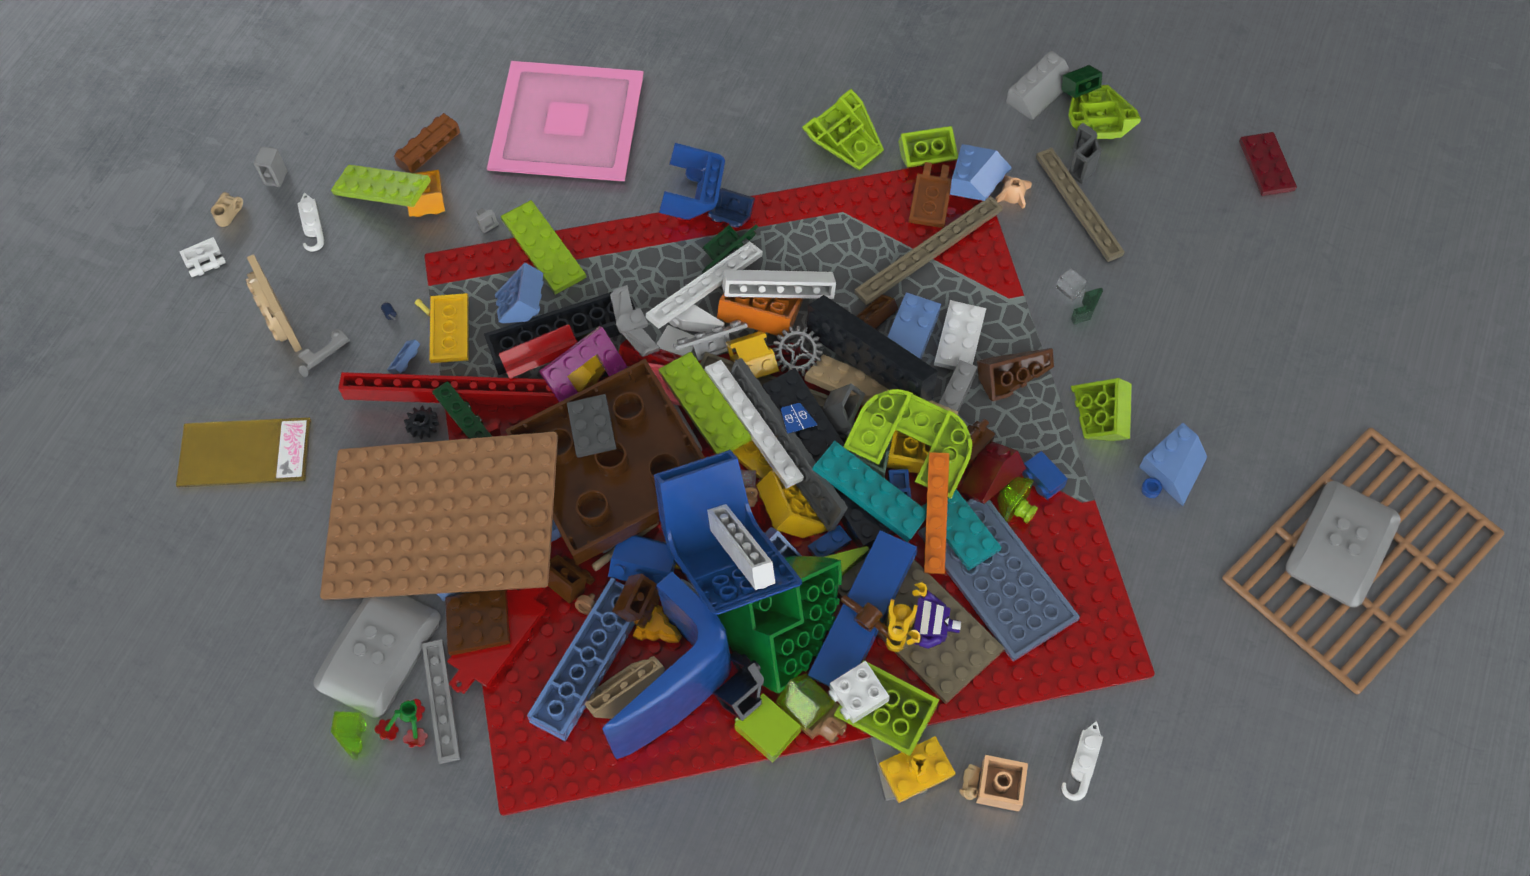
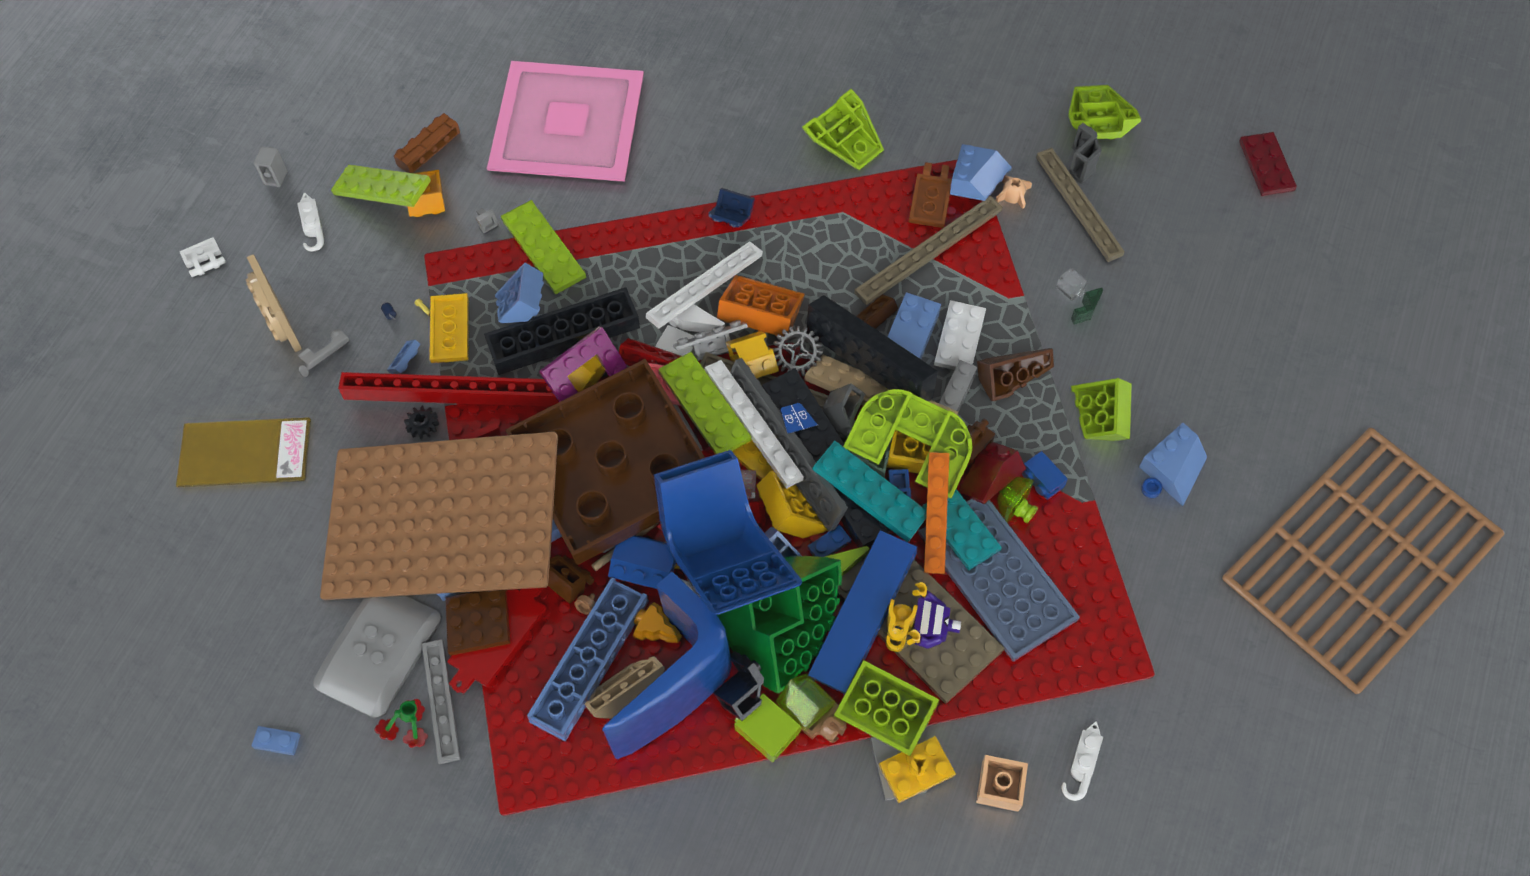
tan piece [211,192,243,227] -> none
clear neon green slope [331,711,366,760] -> none
dark green bracket [432,382,492,439] -> none
red panel [499,324,578,379] -> none
dark grey plate [567,394,617,458] -> none
light grey plate [610,285,660,357] -> none
reddish brown brick [612,573,660,628] -> none
blue windscreen [659,143,725,220] -> none
dark green bracket [702,225,758,273] -> none
white brick [707,504,775,590] -> none
white brick [722,270,836,299] -> none
medium nougat tile [745,487,758,507] -> none
white brick [828,661,889,724] -> none
reddish brown piece [841,595,892,641] -> none
lime slope [898,126,958,168] -> none
tan arm [959,764,981,800] -> none
light grey slope [1006,51,1071,121] -> none
dark green brick [1062,65,1103,98] -> none
light grey wedge [1286,481,1401,608] -> none
none -> medium blue plate [252,726,301,755]

